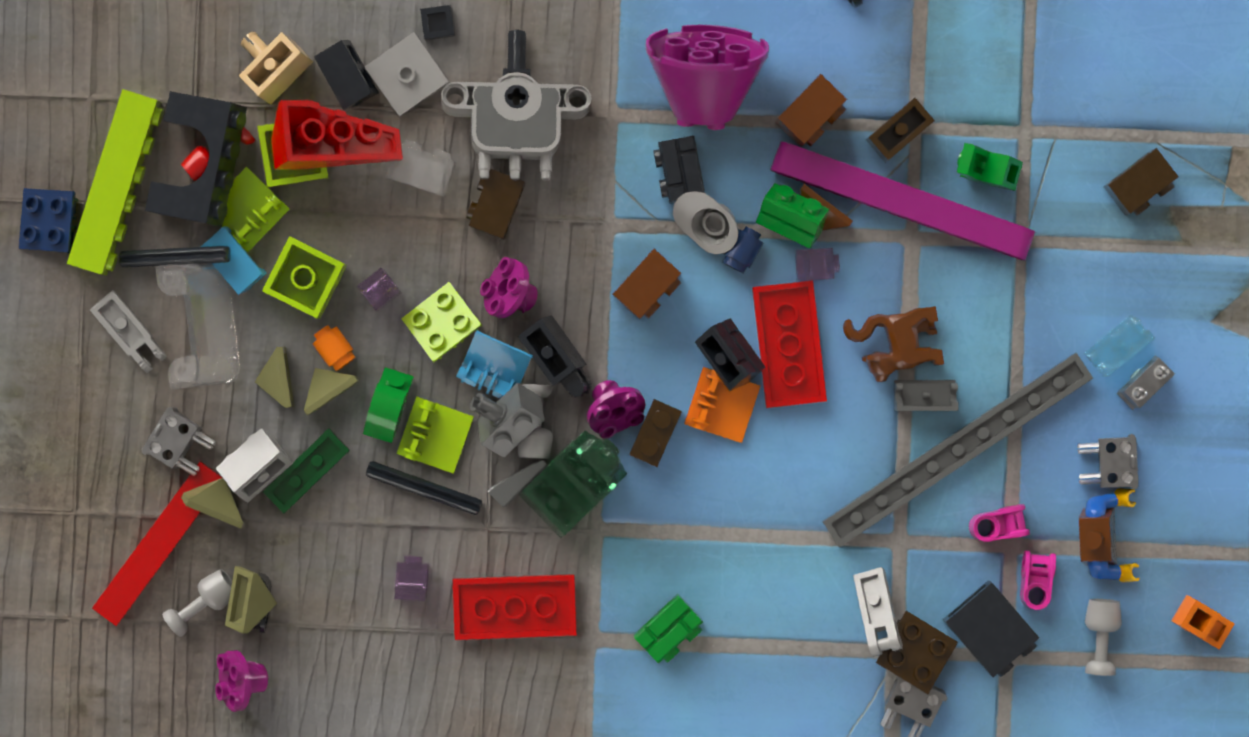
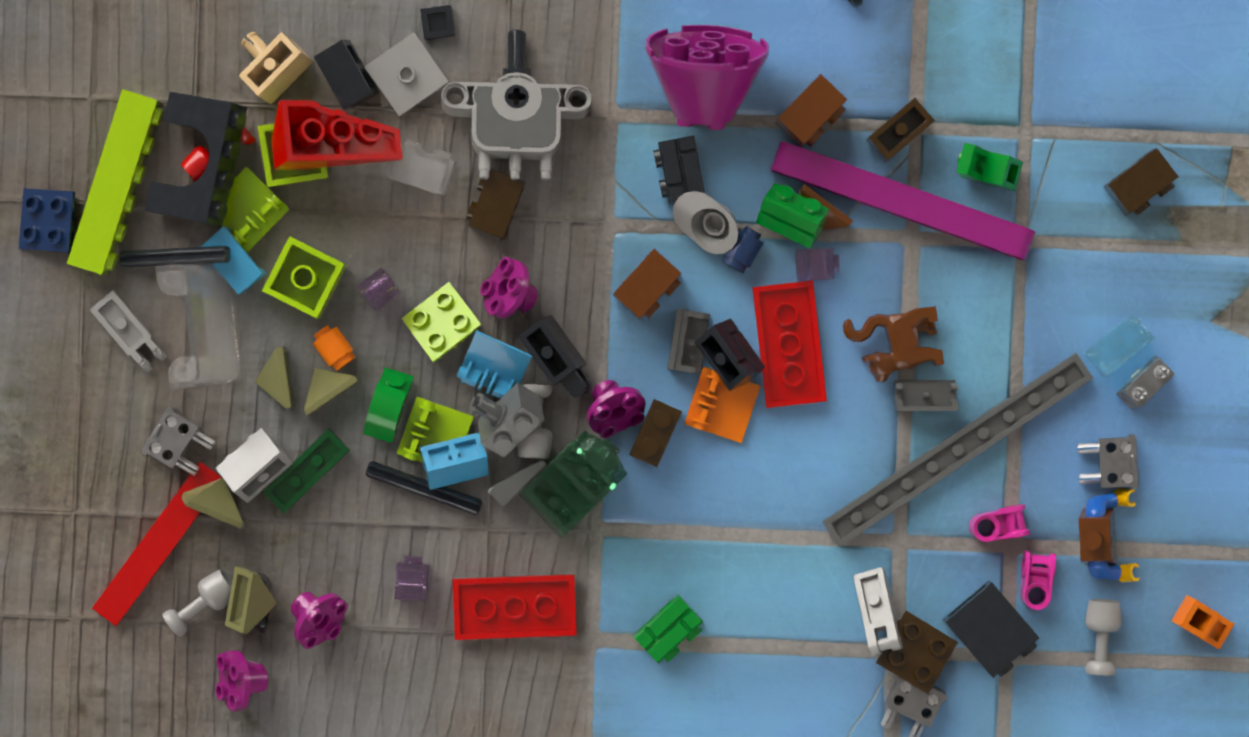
none -> magenta plate [291,592,348,649]
none -> dark azure hinge [420,433,489,490]
none -> dark grey hinge [667,309,710,374]

